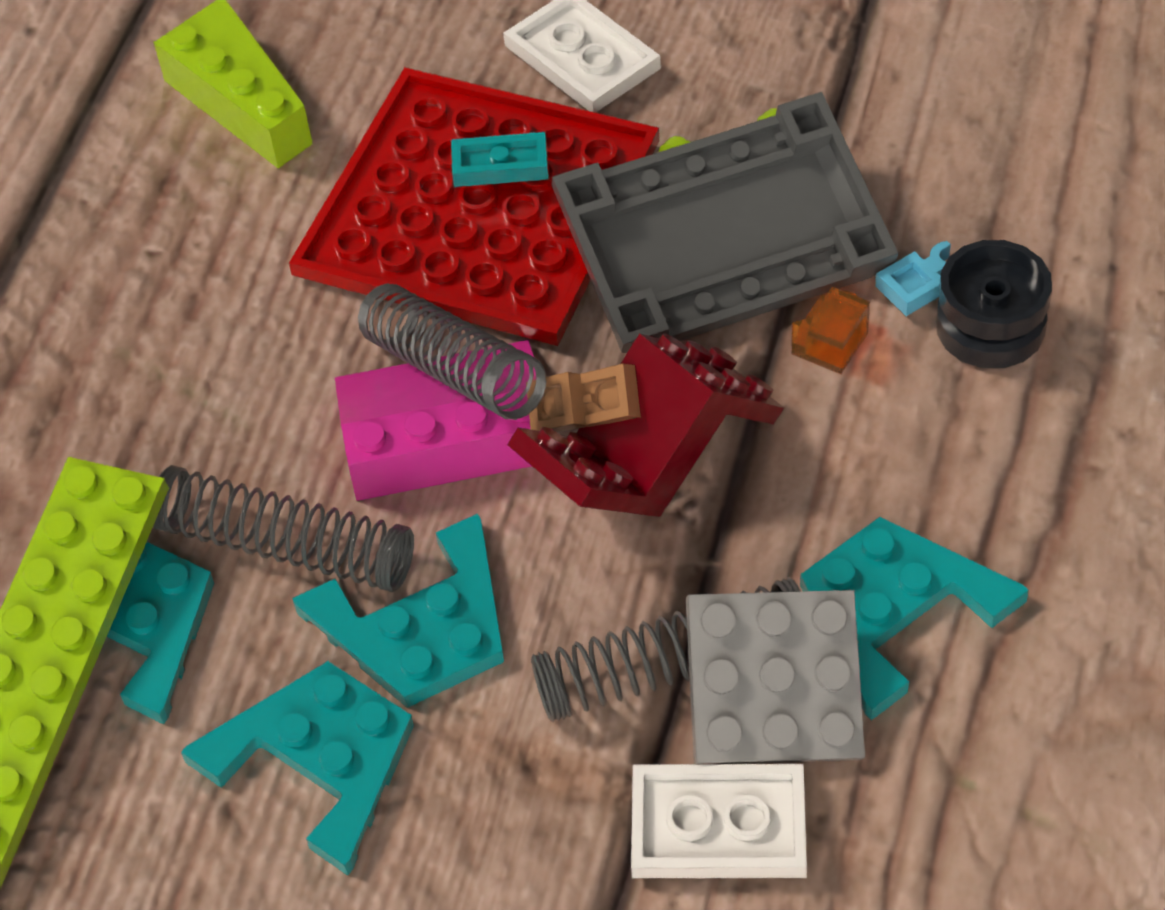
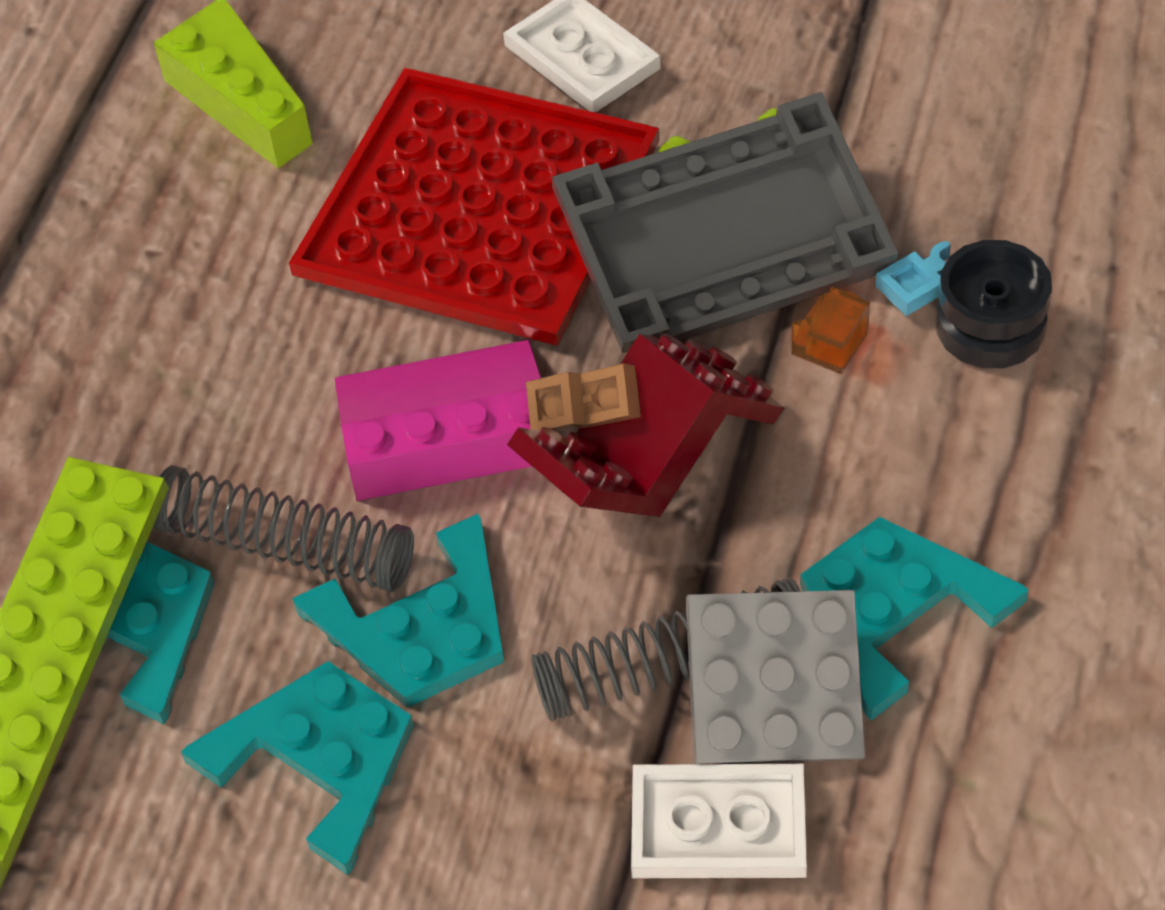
dark grey piece [358,283,547,420] -> none
teal plate [451,132,549,187] -> none

